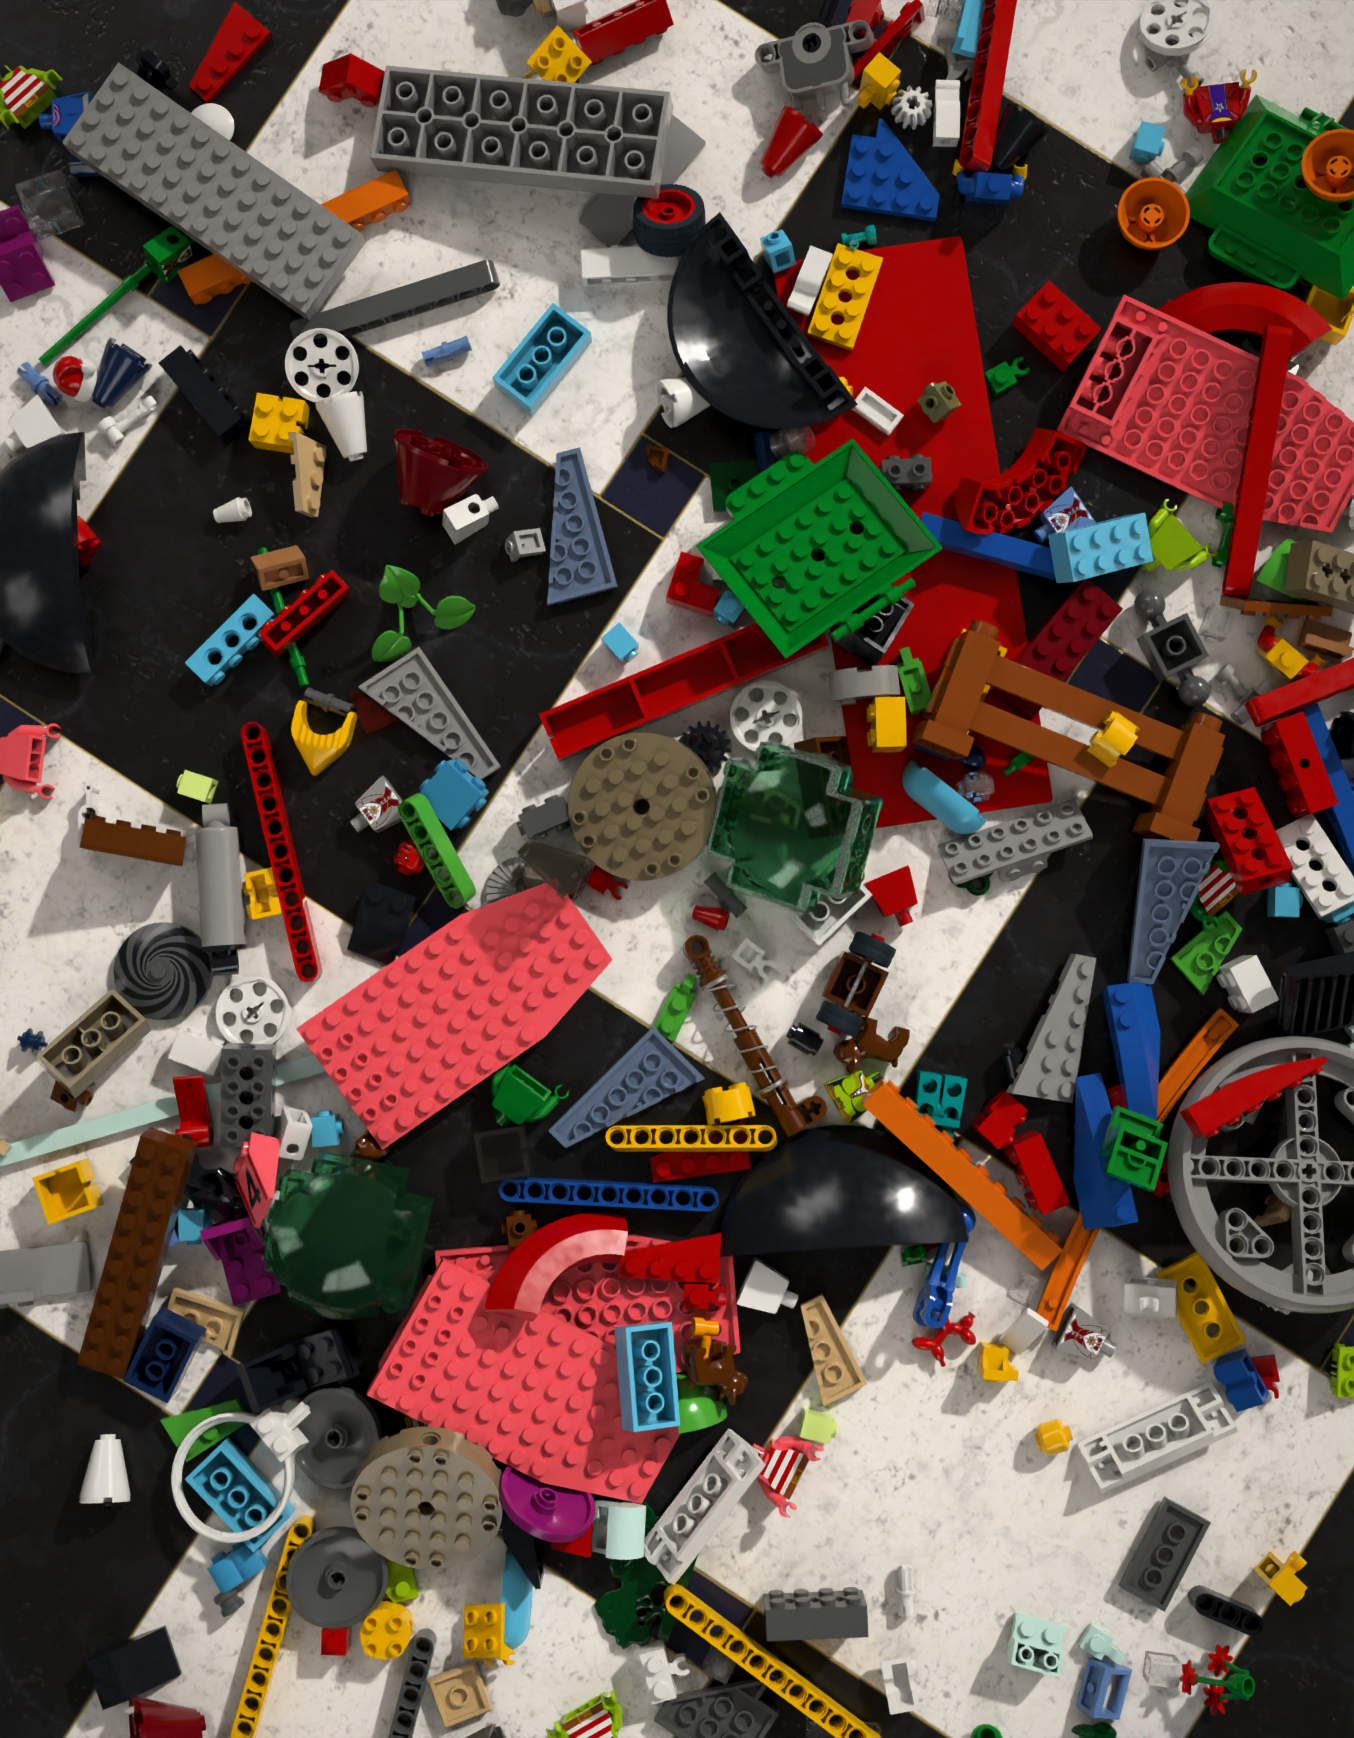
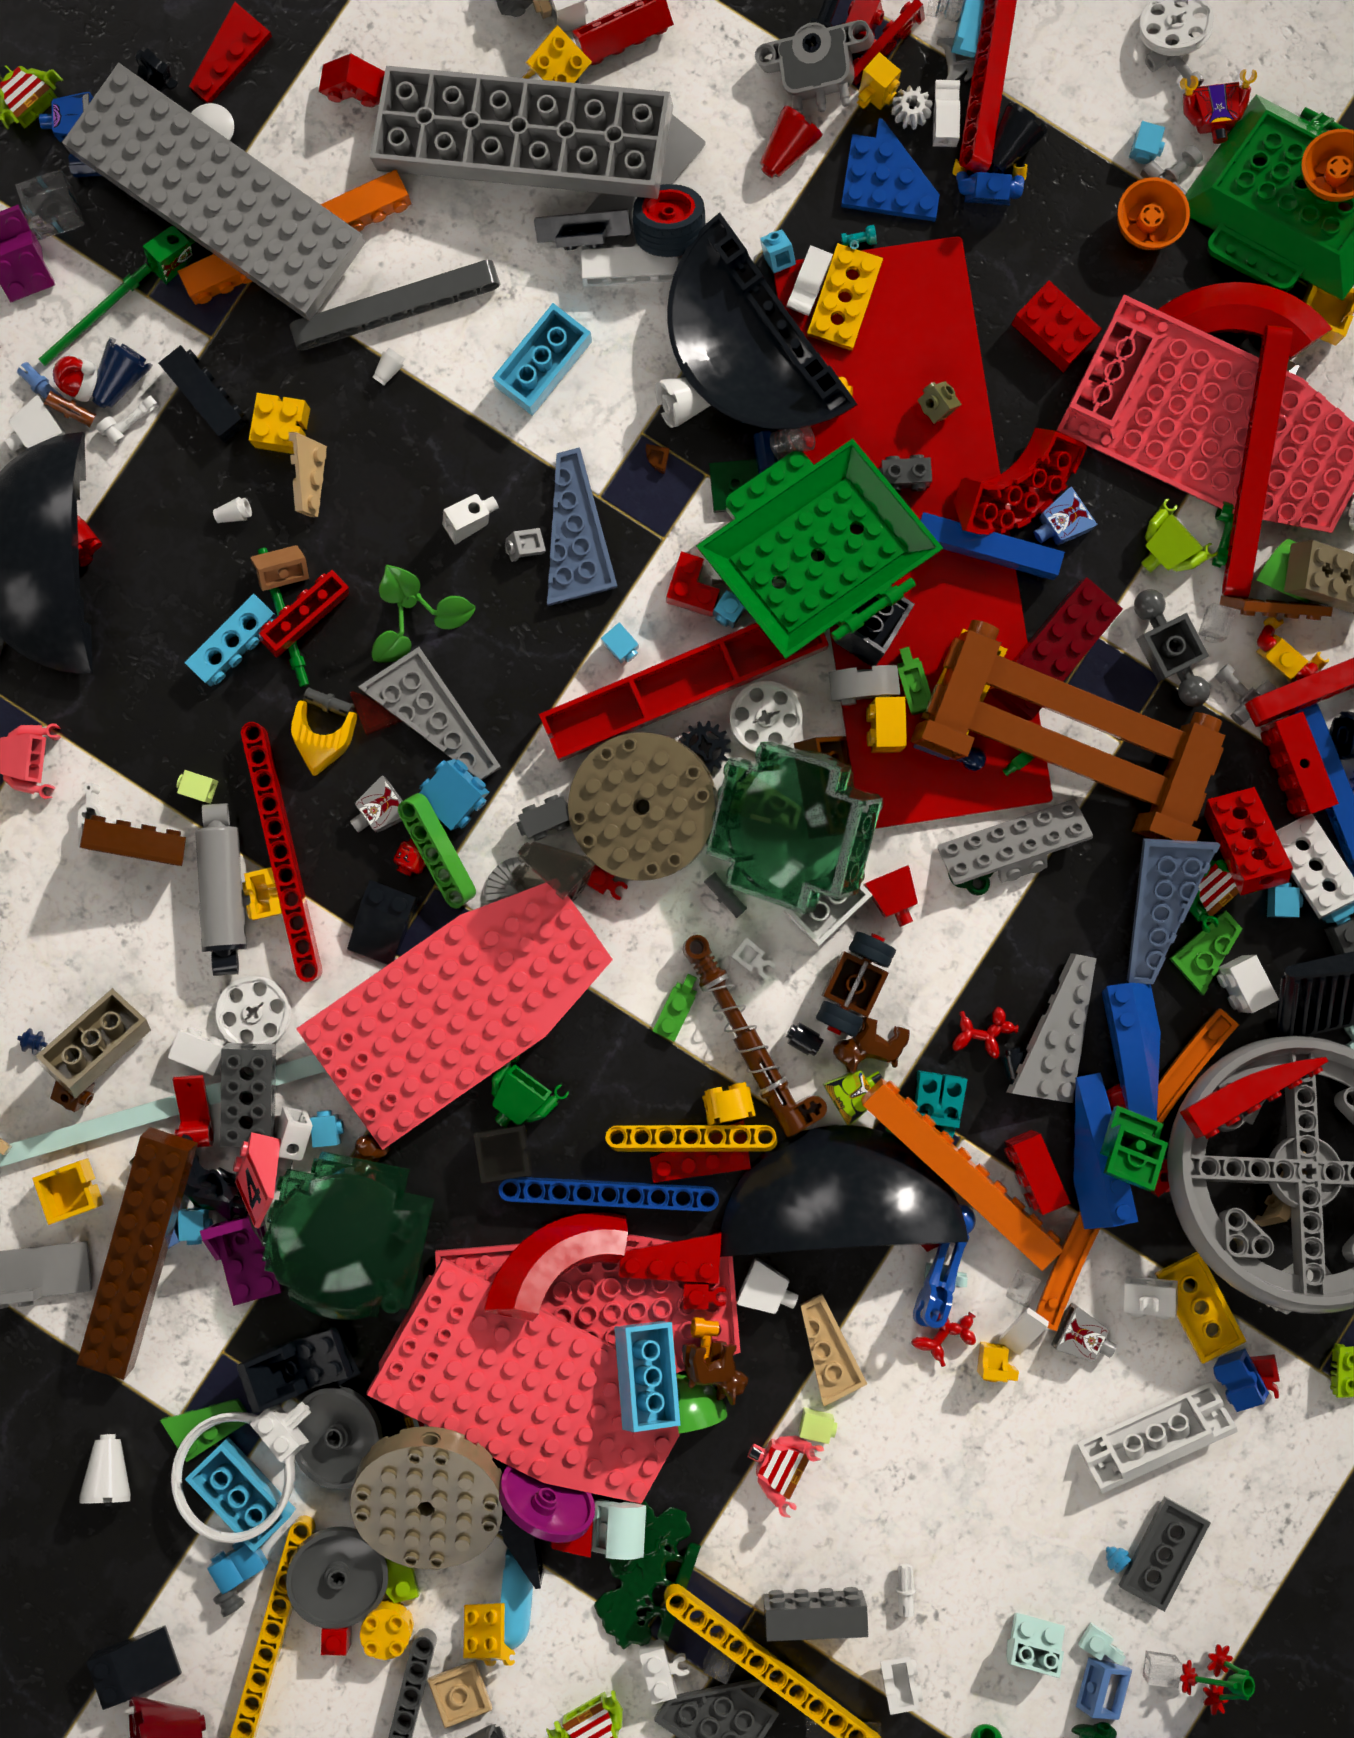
dish [114,922,213,1020] -> none
dark blue brick [123,1307,207,1404] -> none
tan wing [167,1287,246,1358] -> none
white wedge [285,328,359,403] -> none
white cone [315,391,367,462] -> none
dark red cone [393,429,489,516] -> none
medium blue pin [422,335,472,367] -> none
reddish brown brick [501,1210,537,1248] -> none
sand blue wing [548,1026,705,1148] -> none
white slope [644,1428,766,1585] -> none
red cone [692,905,730,931] -> none
white tile [852,387,904,436] -> none
green plate [900,1245,927,1267] -> none
medium azure brick [902,760,987,834] -> none
clear head [957,770,994,803] -> none
red brick [970,1089,1028,1149] -> none
green plate [984,357,1030,396] -> none
yellow head [1034,1419,1073,1456] -> none
medium azure brick [1048,513,1153,583] -> none
yellow cylinder [1087,711,1140,768] -> none
black beam [1188,1585,1264,1636] -> none
yellow brick [1254,1551,1308,1606] -> none
medium nougat panel [1297,619,1354,661] -> none
none -> dark orange pin [44,390,96,428]
none -> white cone [373,348,405,386]
none -> black bracket [534,209,632,250]
none -> red piece [952,1007,1019,1059]
none -> dark azure plate [1106,1547,1132,1574]

